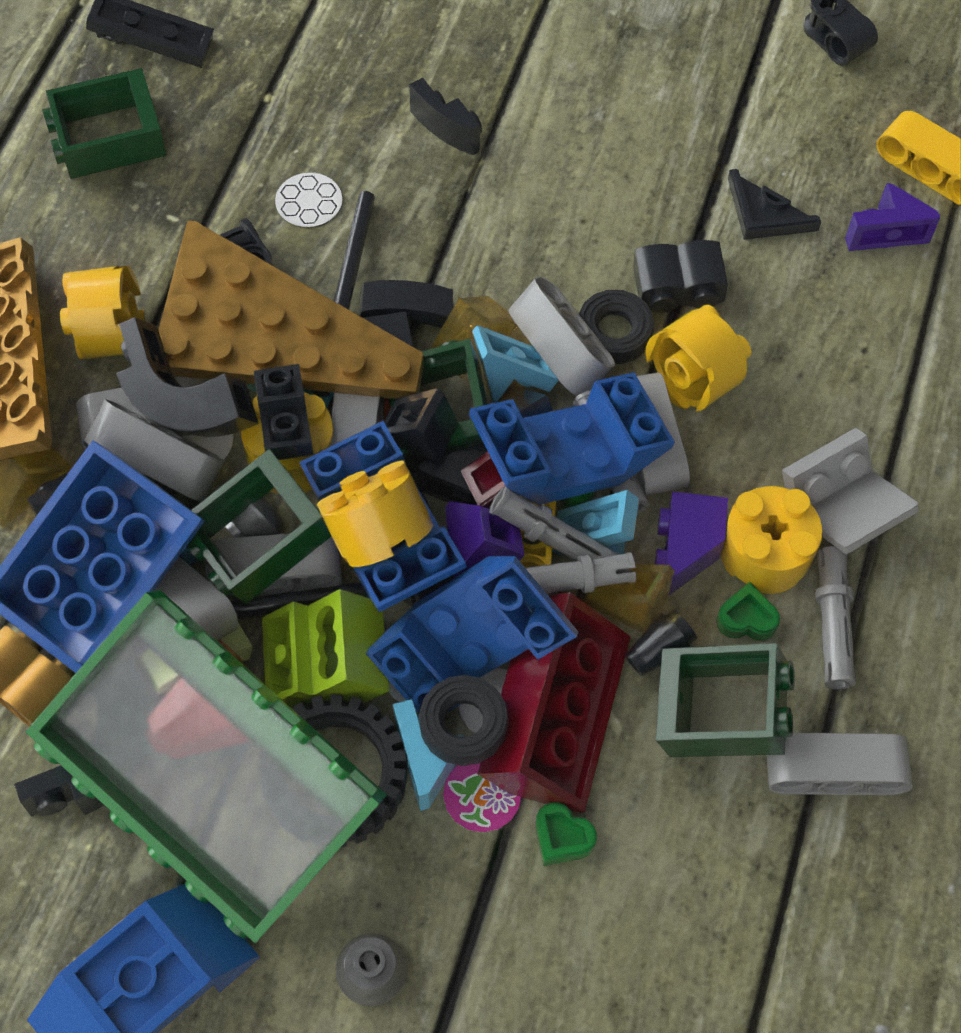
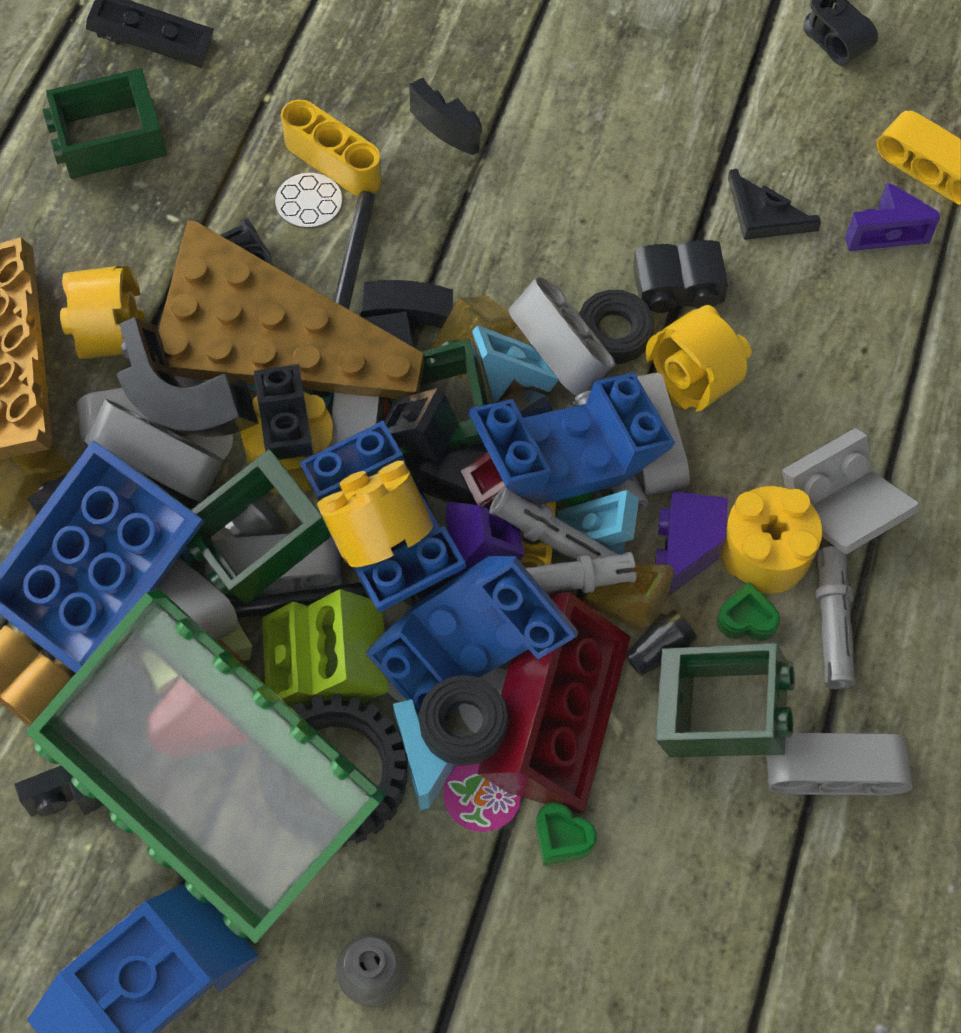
none -> yellow beam [281,99,382,196]

